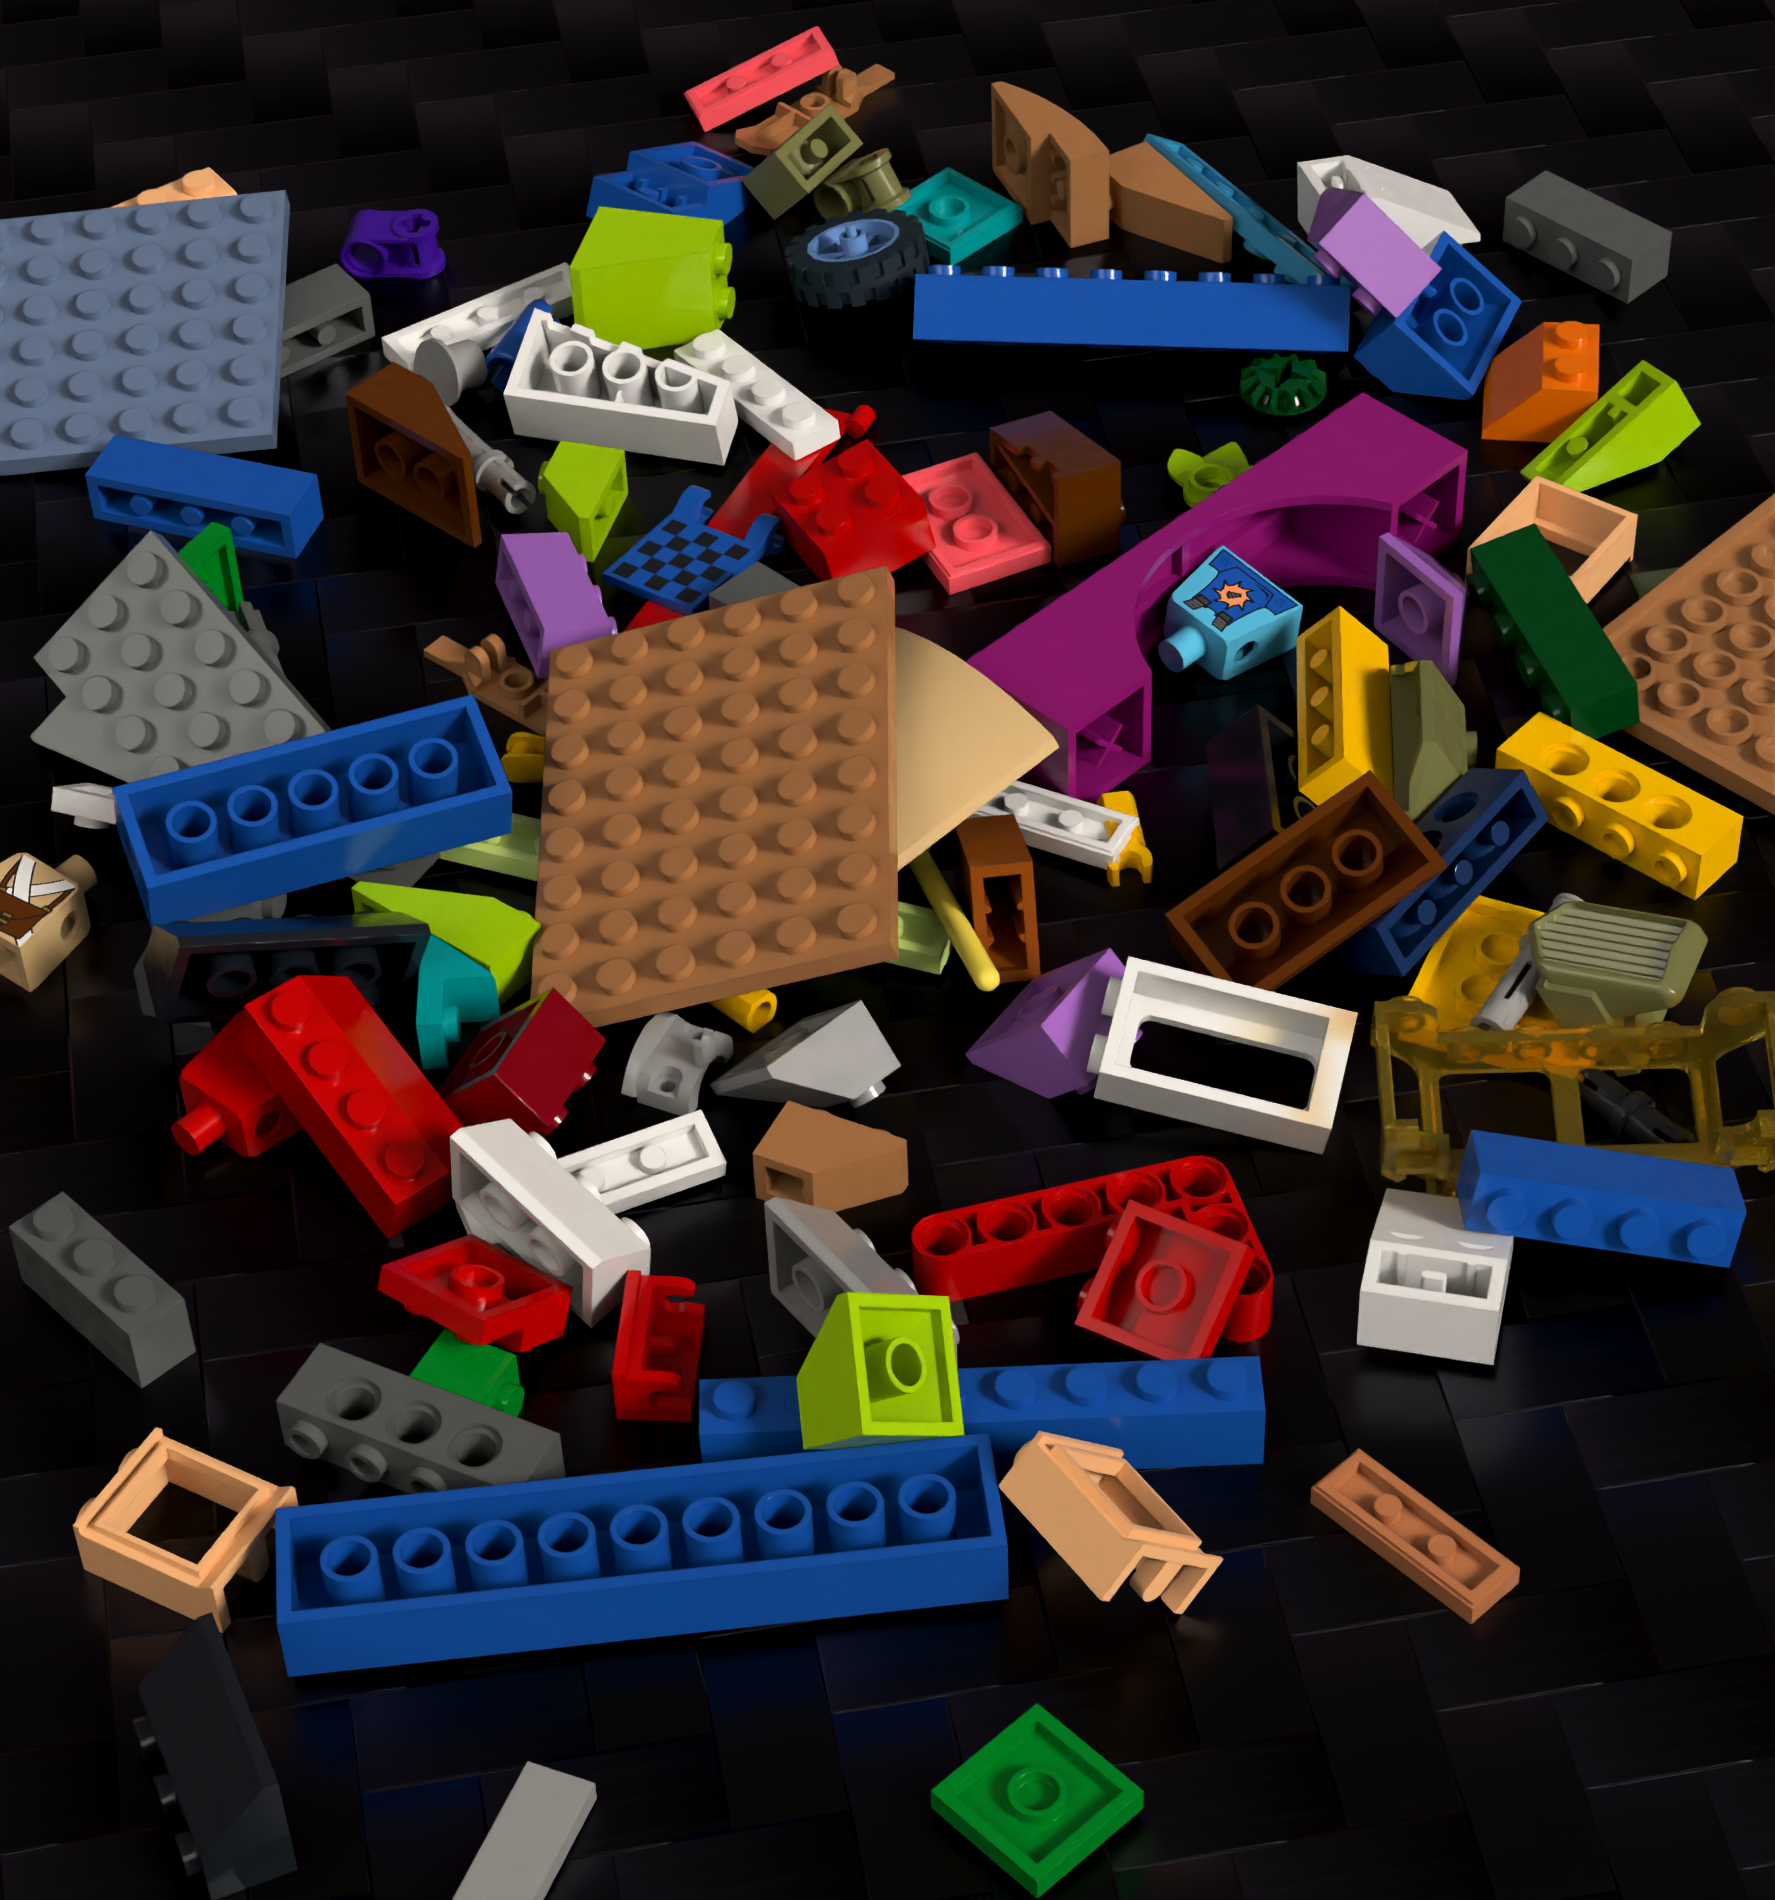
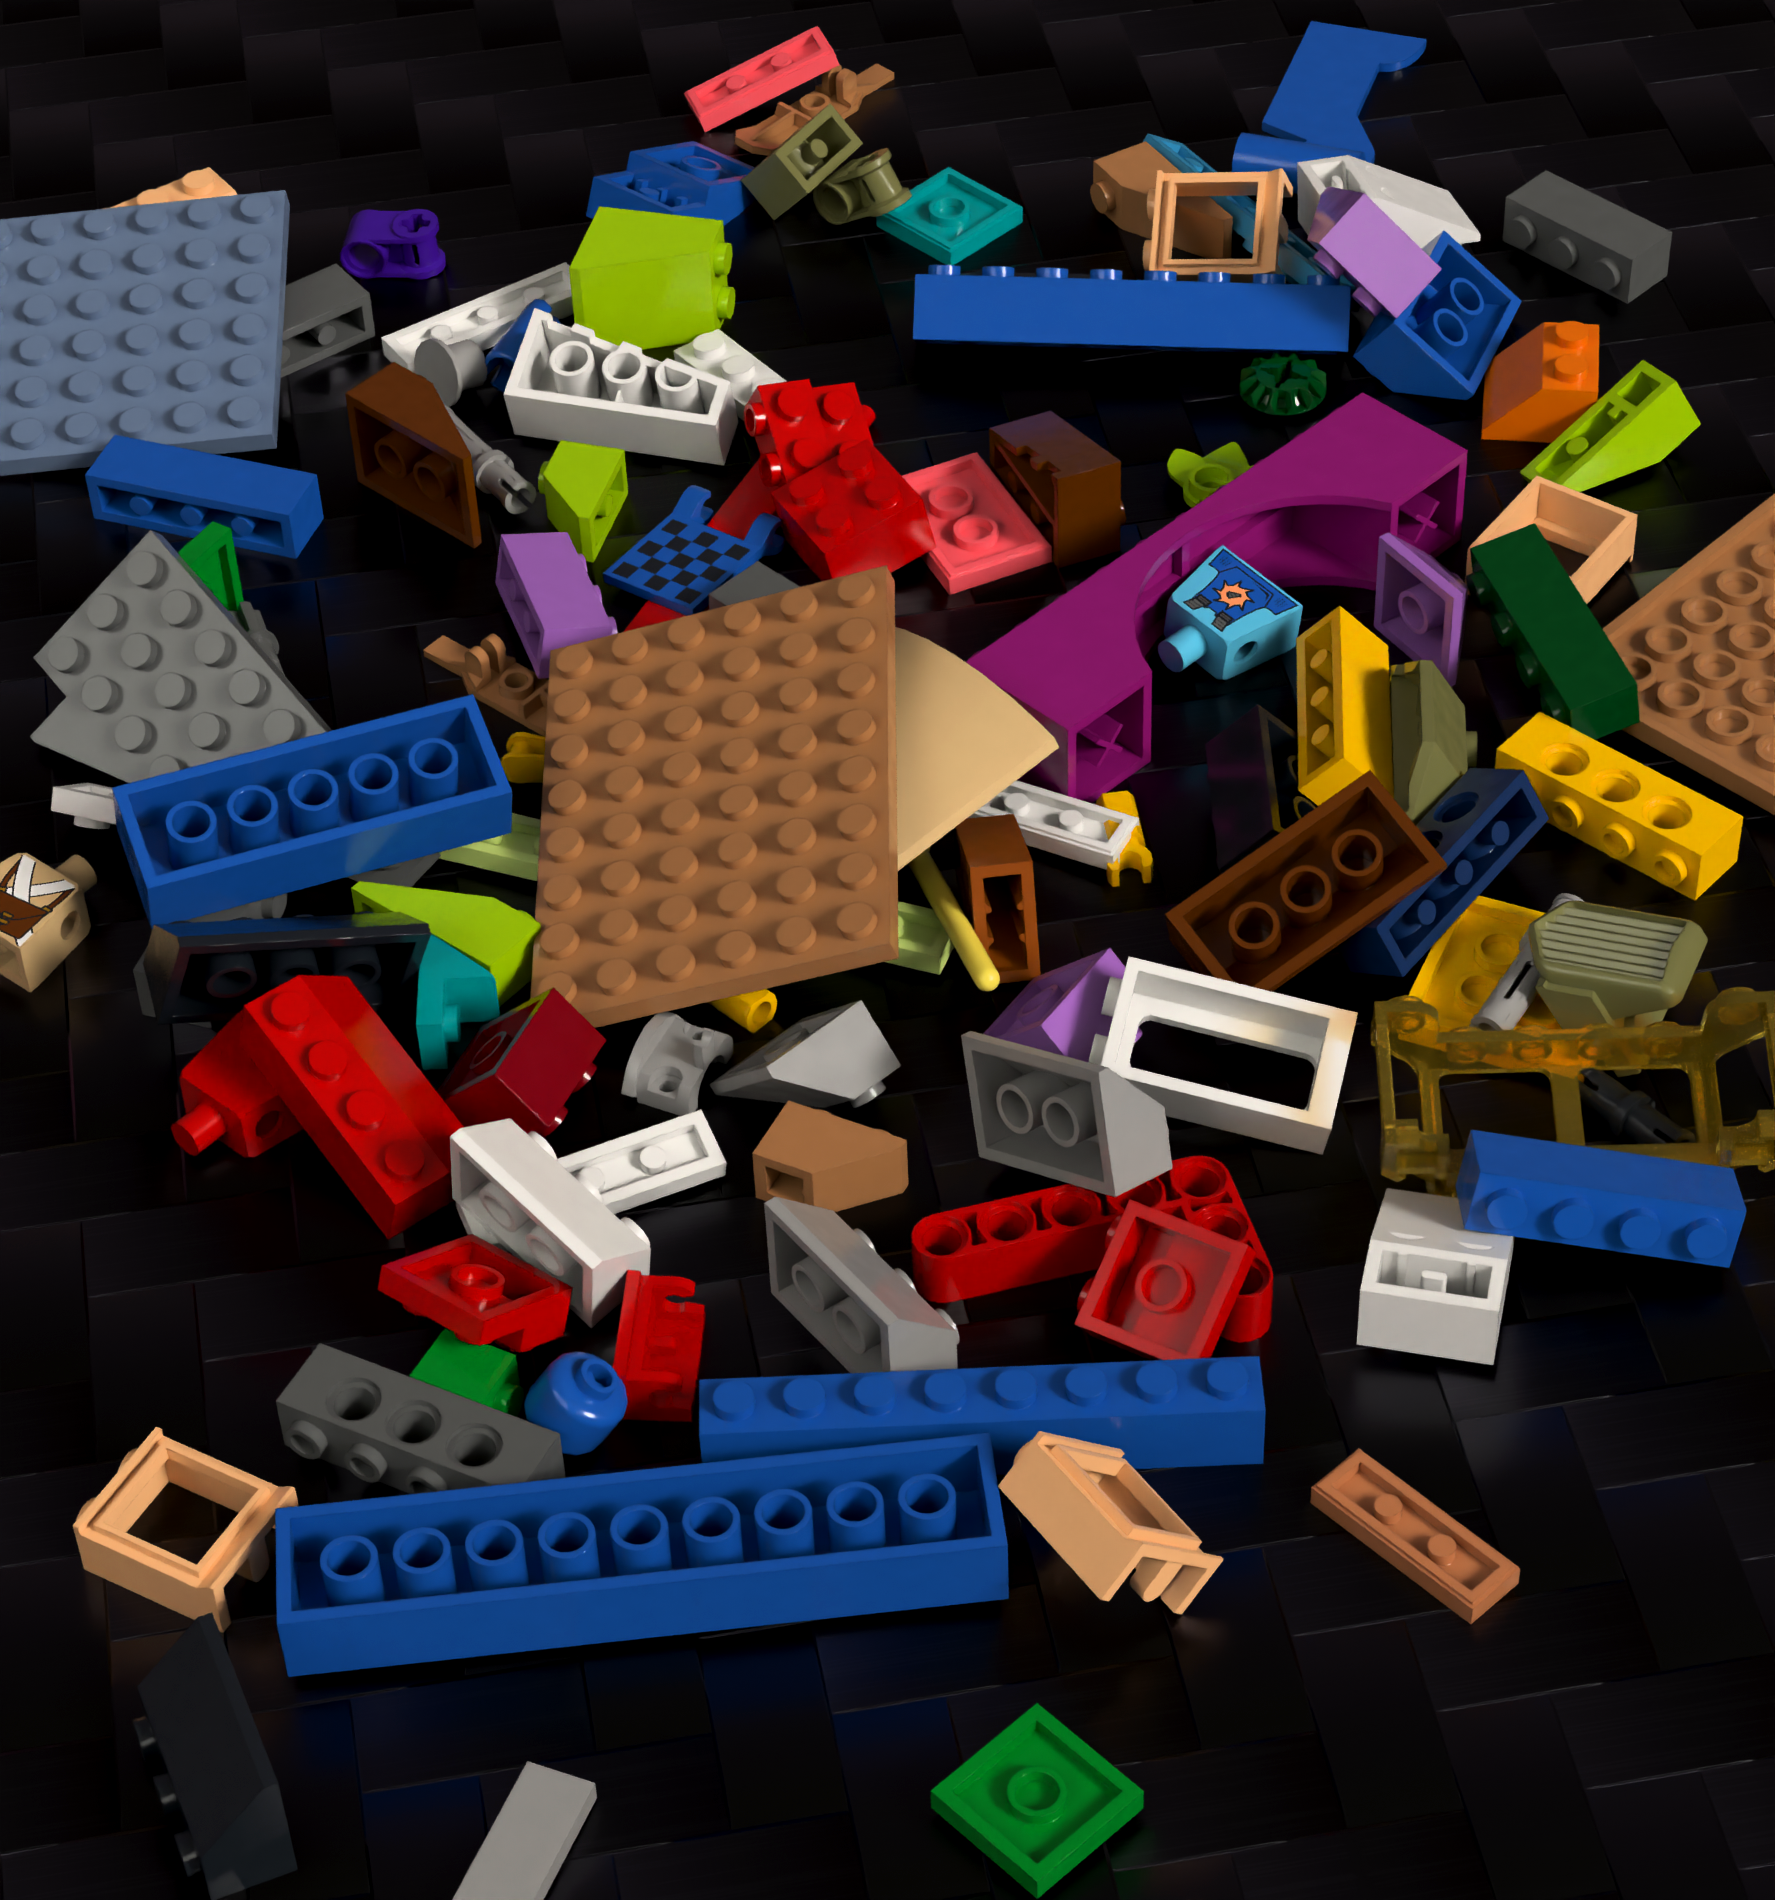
dark grey brick [8,1191,196,1389] -> none
black wheel [785,209,930,309] -> none
lime slope [796,1292,965,1450] -> none
medium nougat slope [991,81,1109,248] -> none
none -> blue head [524,1351,628,1456]
none -> red plate [744,379,874,492]
none -> light grey slope [961,1031,1173,1197]
none -> light nougat window [1143,168,1293,284]
none -> blue door [1231,21,1427,195]

